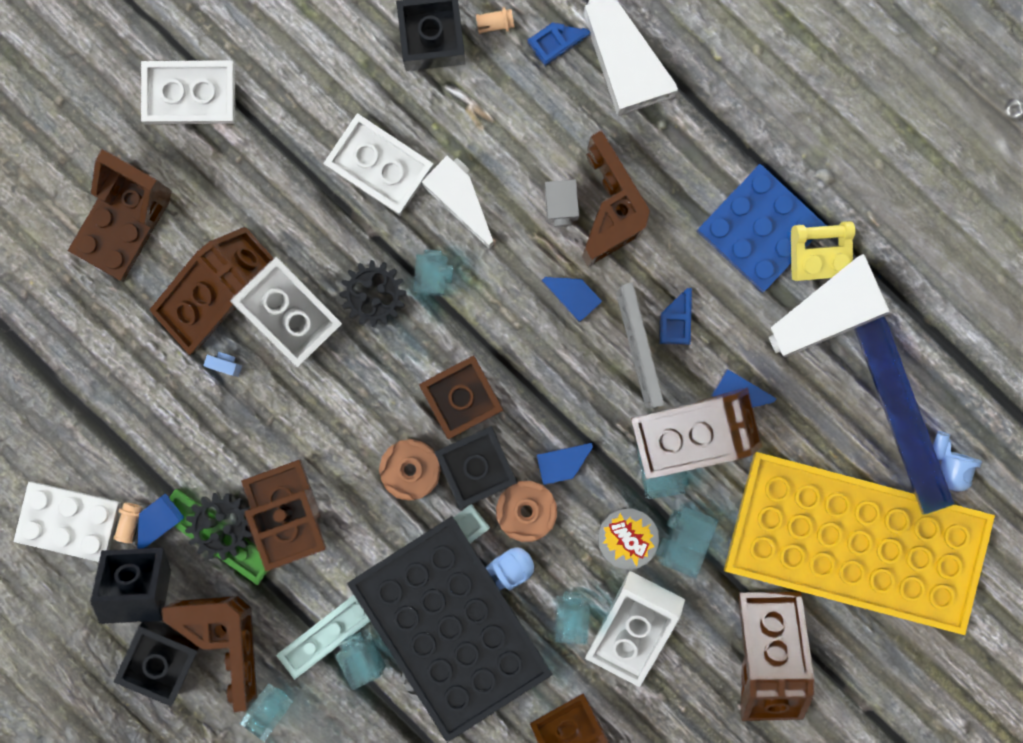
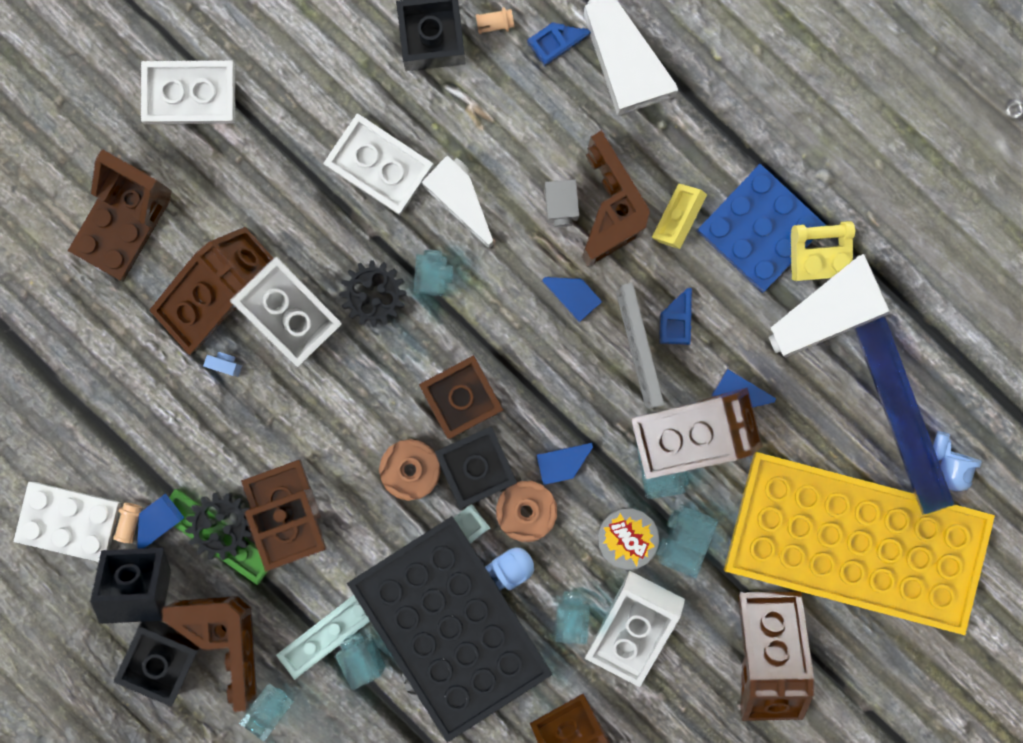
none -> light yellow plate [652,184,707,249]

